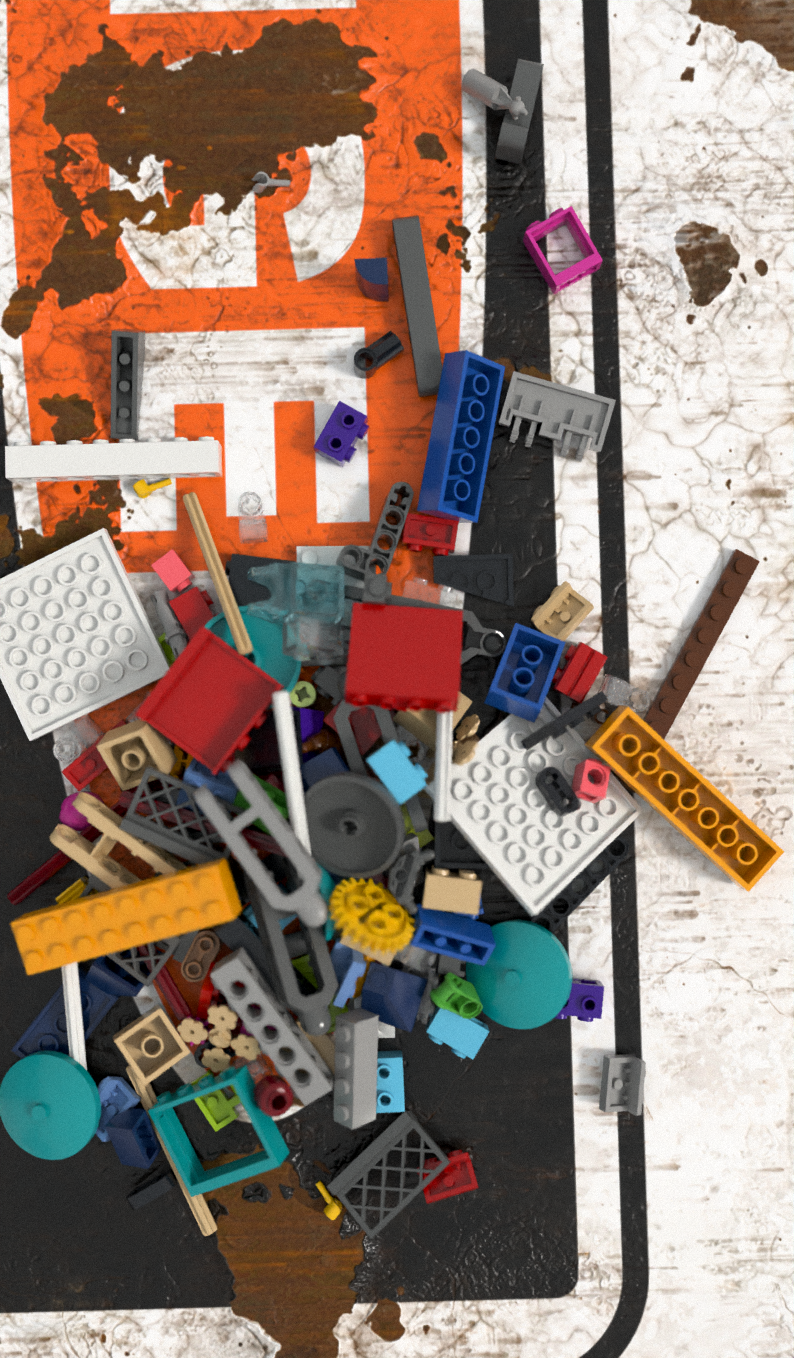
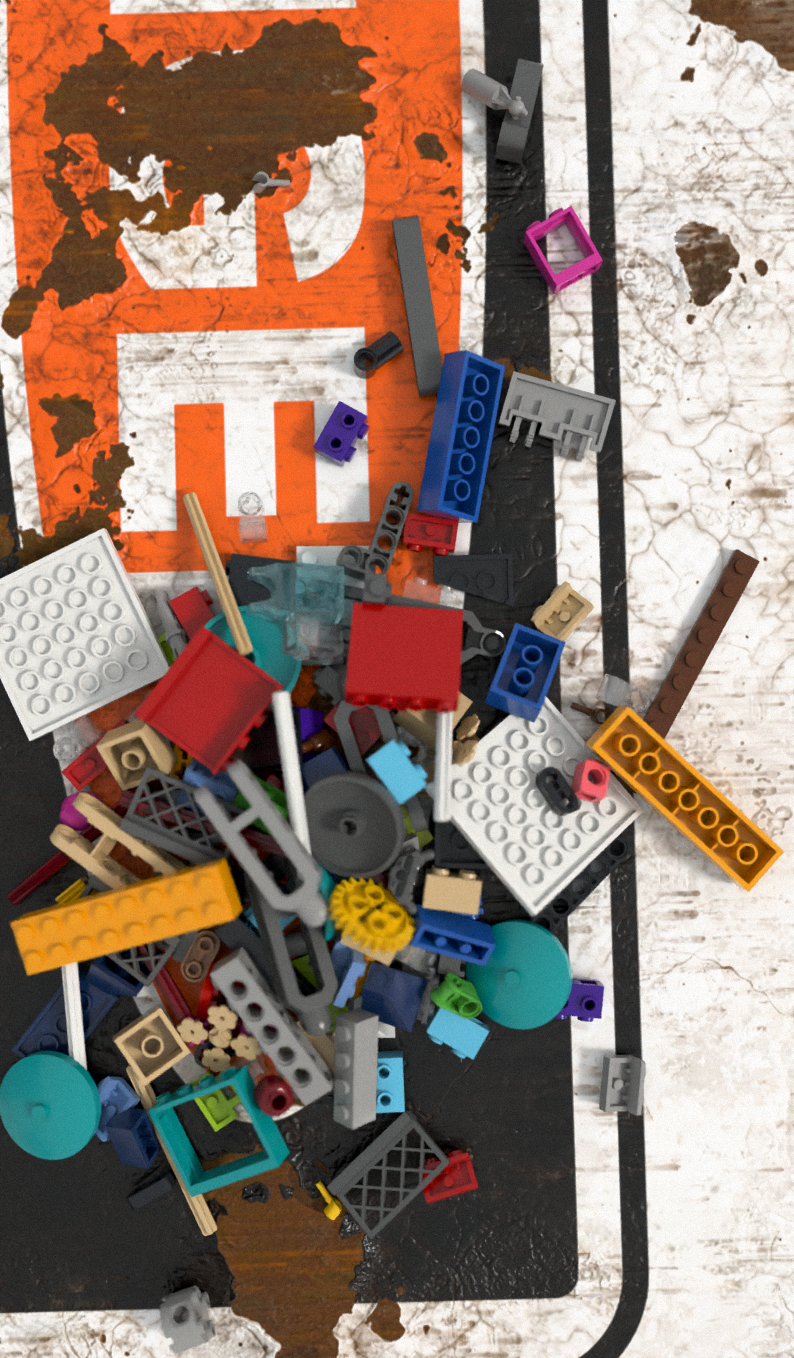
white brick [5,436,222,483] -> none
dark grey slope [110,328,145,441] -> none
yellow hand [133,478,172,498] -> none
coral brick [151,549,196,593] -> none
yellowish green wheel [289,681,317,708] -> none
dark blue brick [354,257,388,302] -> none
black wing [521,691,608,751] -> none
red brick [551,642,608,704] -> none
none -> light grey brick [160,1286,216,1354]

